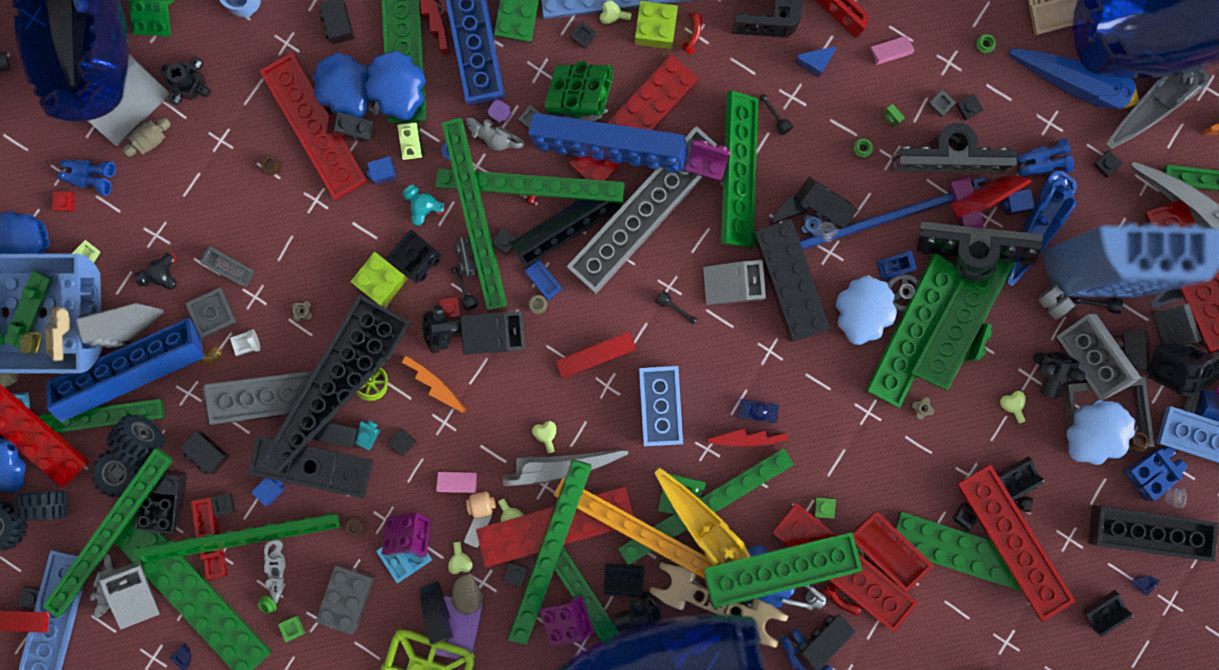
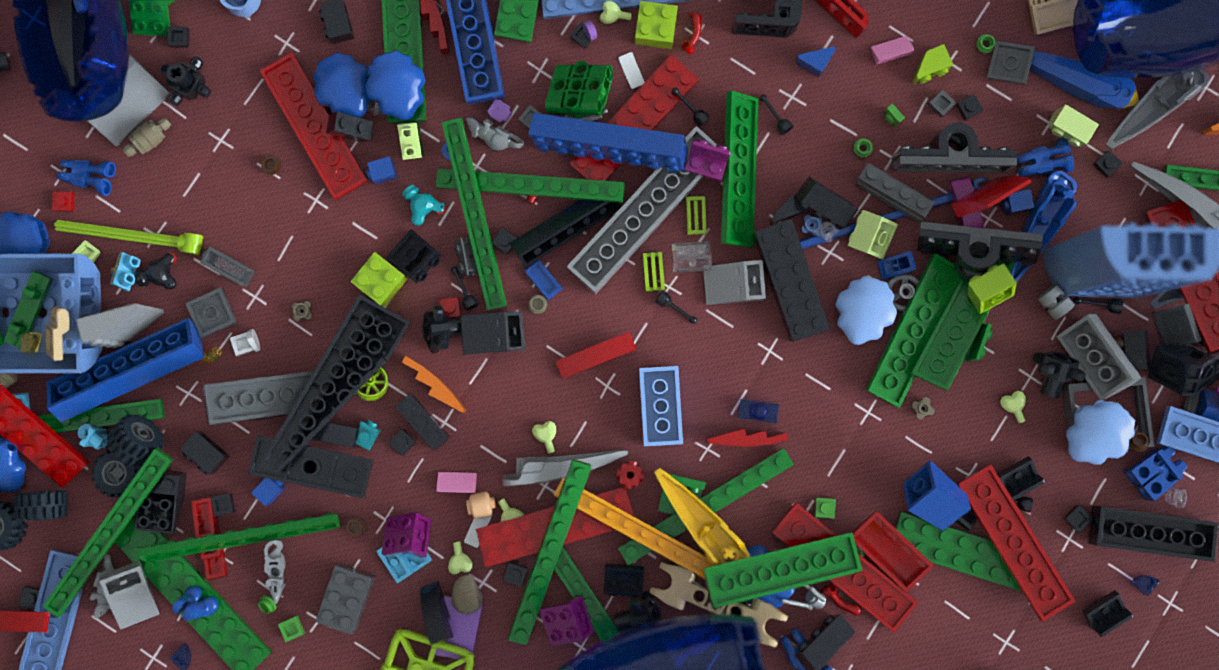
none -> lime piece [54,220,203,255]
none -> medium azure hips [78,424,109,449]
none -> medium azure hips [110,252,141,292]
none -> black plate [167,27,190,48]
none -> blue piece [172,586,218,621]
none -> black brick [395,394,451,450]
none -> medium lavender tile [583,21,597,41]
none -> red brick [616,460,644,489]
none -> white sticker [619,52,645,89]
none -> lime tile [643,252,665,292]
none -> clear brick [671,241,712,273]
none -> black hinge [672,87,710,126]
none -> lime tile [686,196,707,235]
none -> yellowish green slope [848,210,898,259]
none -> dark grey brick [856,163,935,224]
none -> blue slope [903,461,971,531]
none -> lime slope [913,44,953,84]
none -> lime brick [968,263,1017,314]
none -> dark grey plate [987,41,1035,86]
none -> yellowish green slope [1048,104,1099,147]
none -> black plate [1063,505,1093,533]

